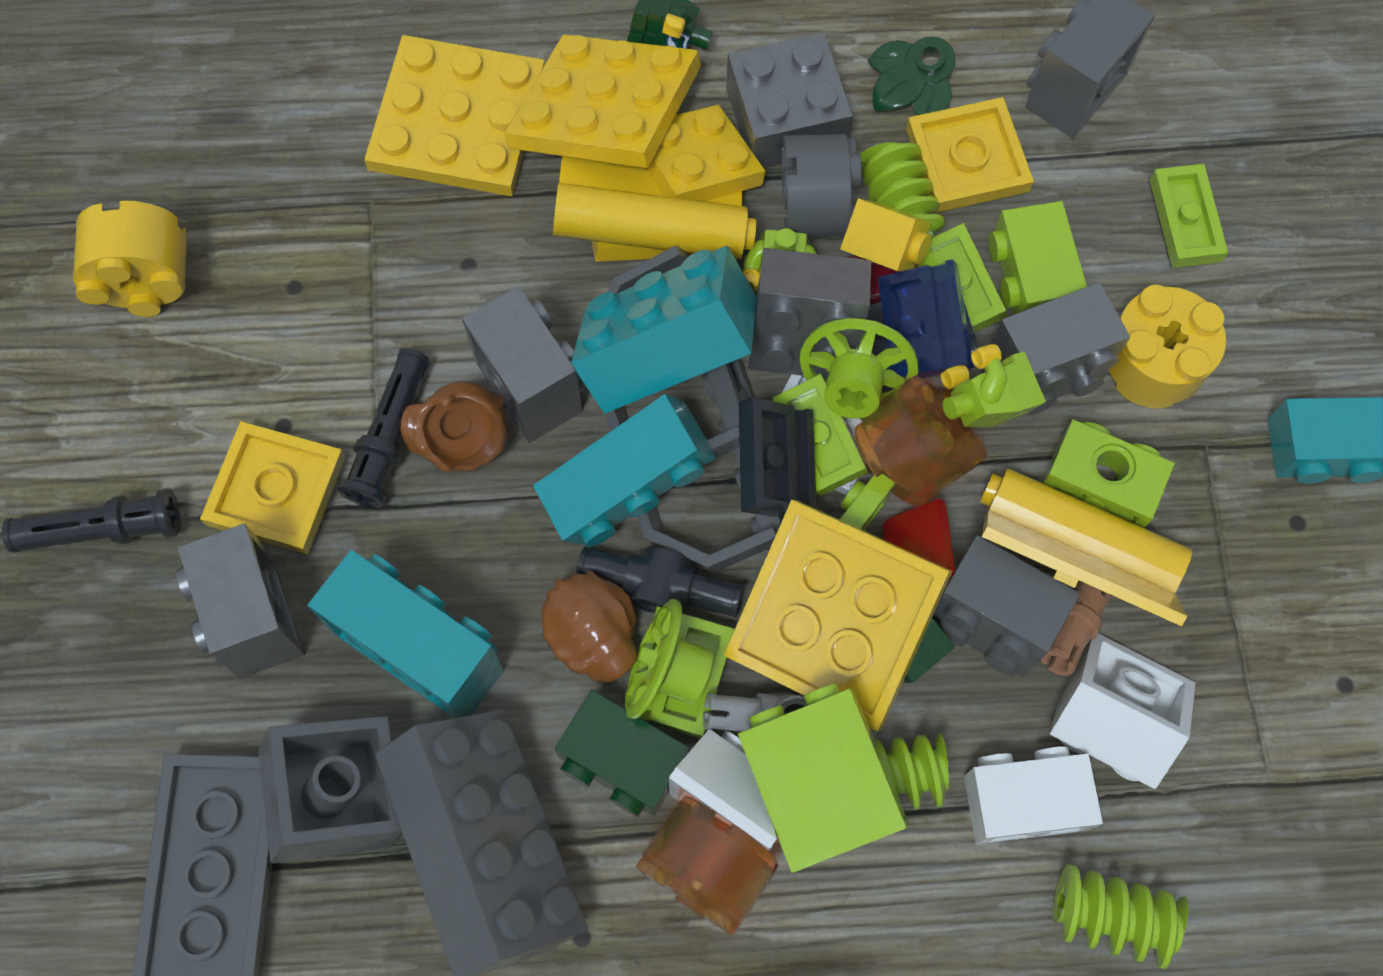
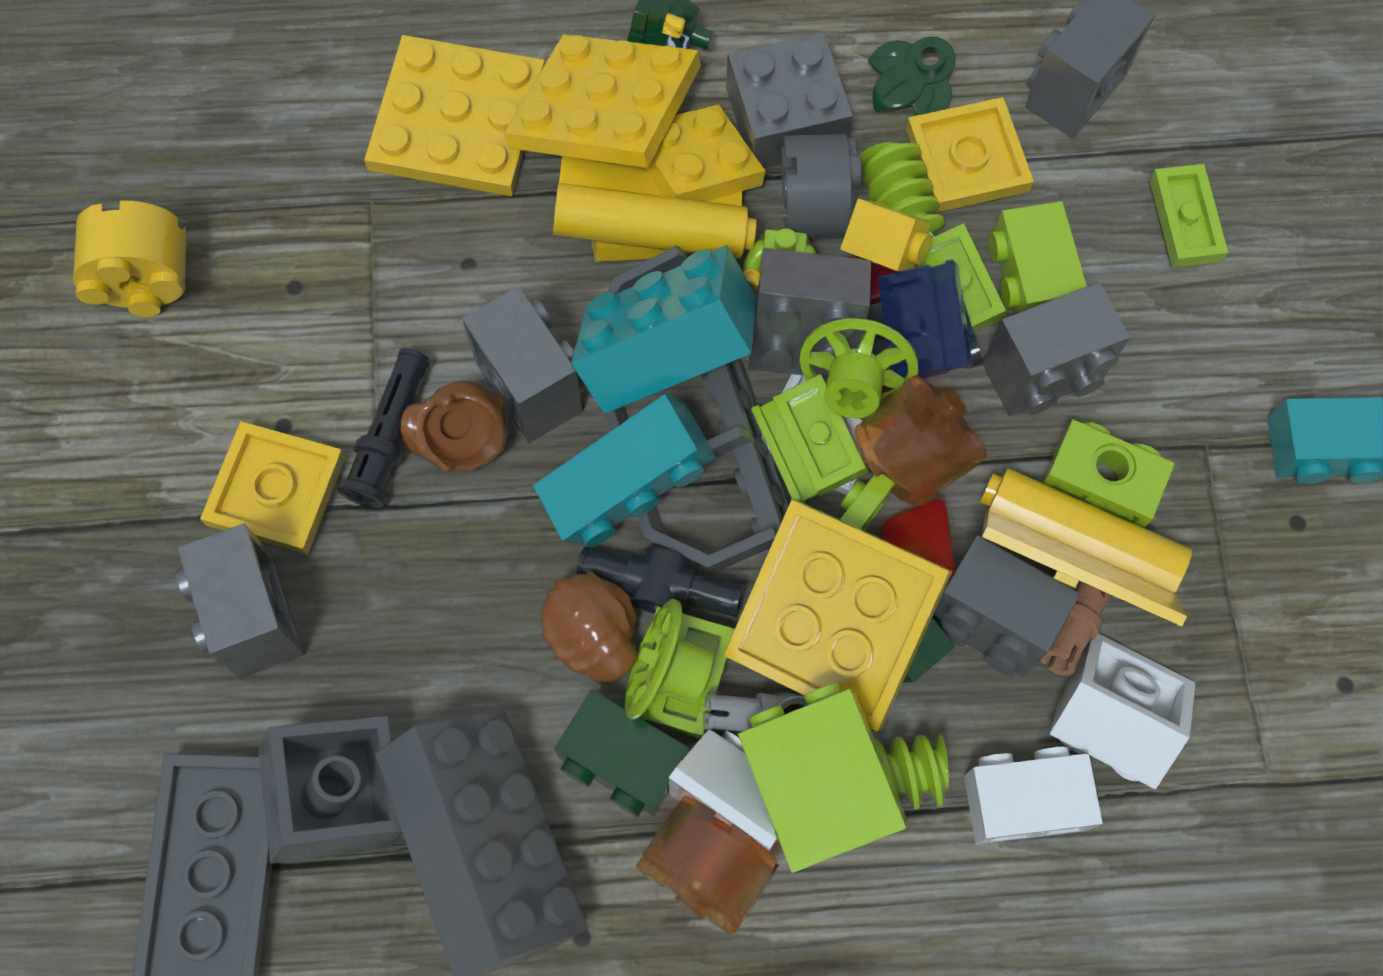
black pin [2,488,181,553] -> none
teal brick [307,549,504,718] -> none
black plate [738,397,816,518] -> none
lime piece [940,344,1046,427] -> none
lime piece [1052,864,1188,970] -> none
yellow brick [1109,285,1226,409] -> none

